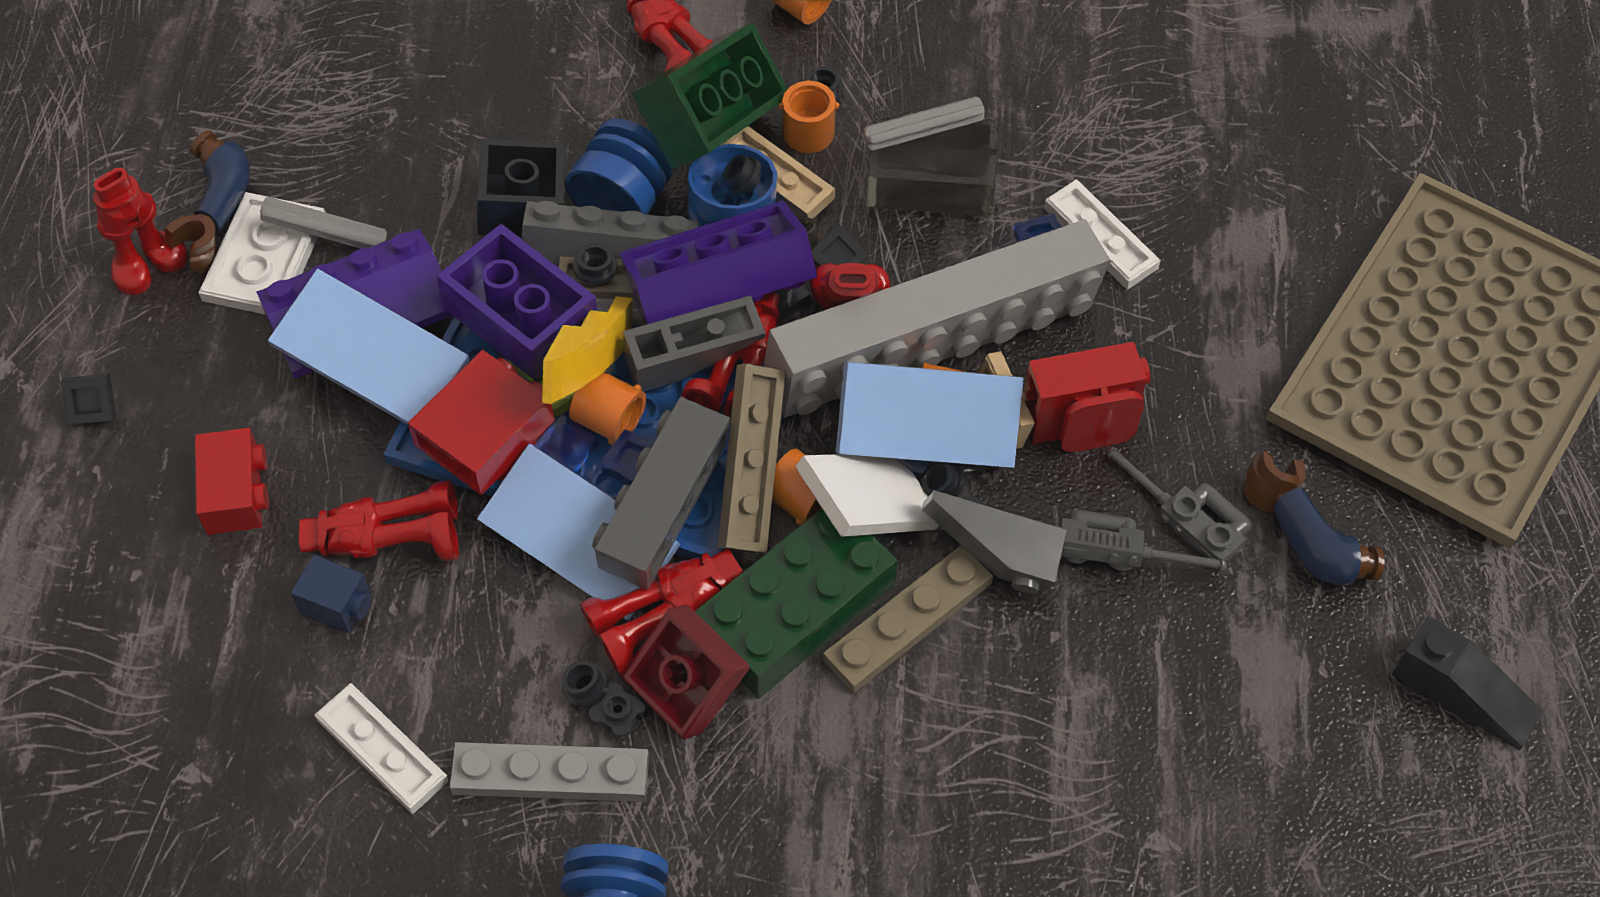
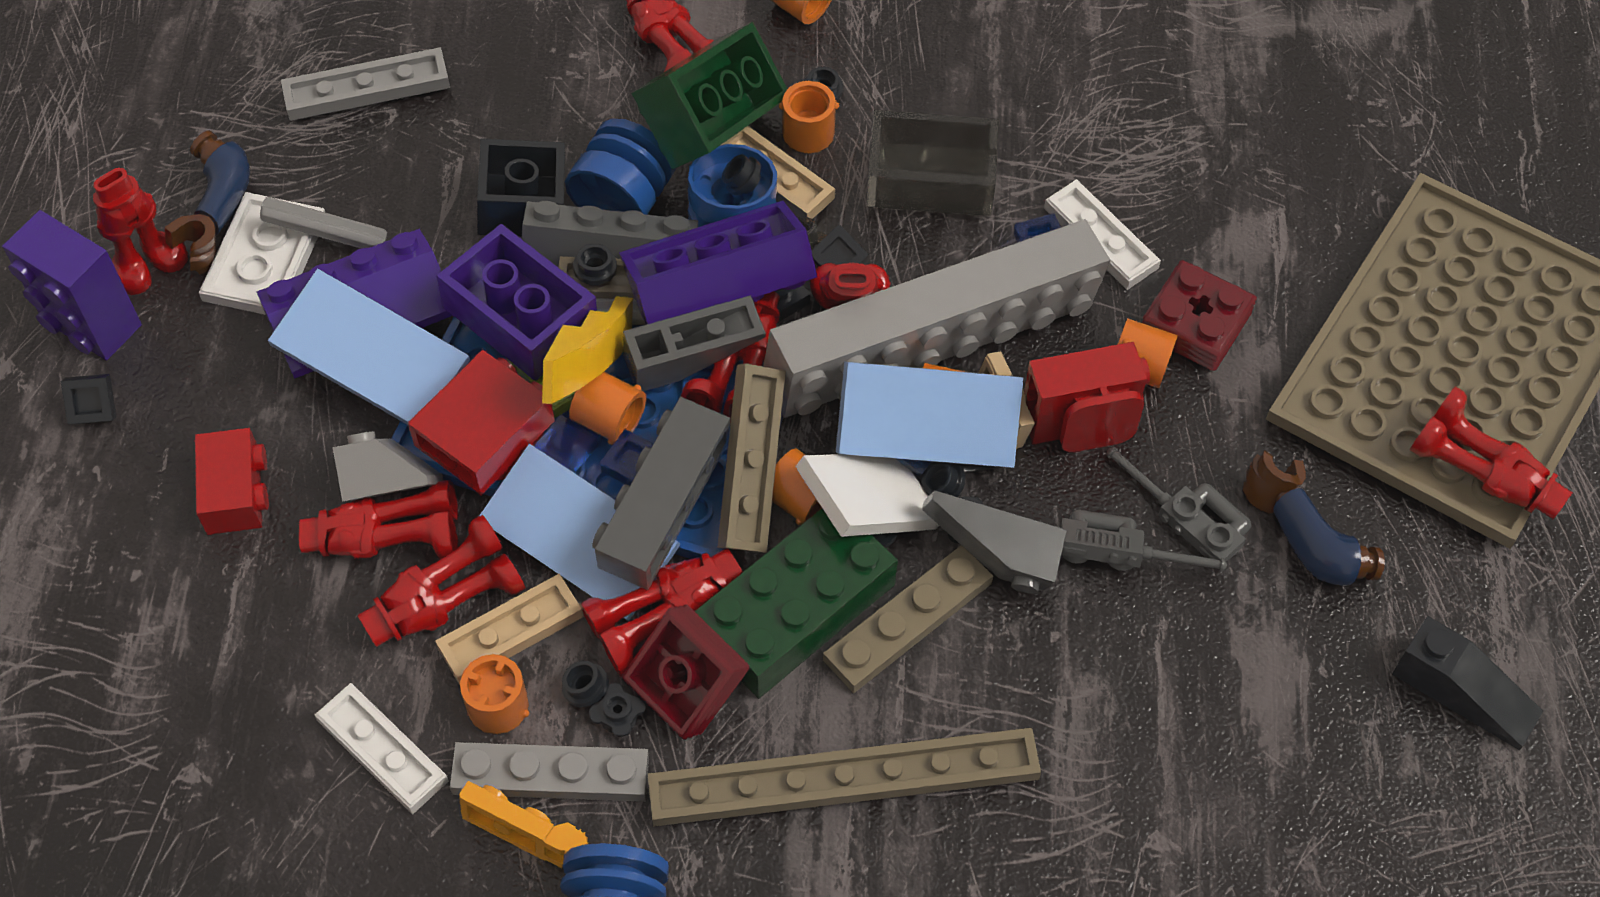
dark blue brick [291,555,372,633] -> none
light grey axle [864,96,985,151] -> none
none -> dark purple brick [2,210,142,361]
none -> light grey plate [281,47,450,121]
none -> light grey slope [332,431,443,502]
none -> red piece [357,515,526,647]
none -> tan plate [435,574,584,685]
none -> light orange hinge [459,781,588,868]
none -> orange piece [460,654,529,734]
none -> dark tan plate [648,728,1041,827]
none -> orange piece [1118,318,1178,388]
none -> dark red brick [1142,260,1257,371]
none -> red piece [1409,386,1573,519]

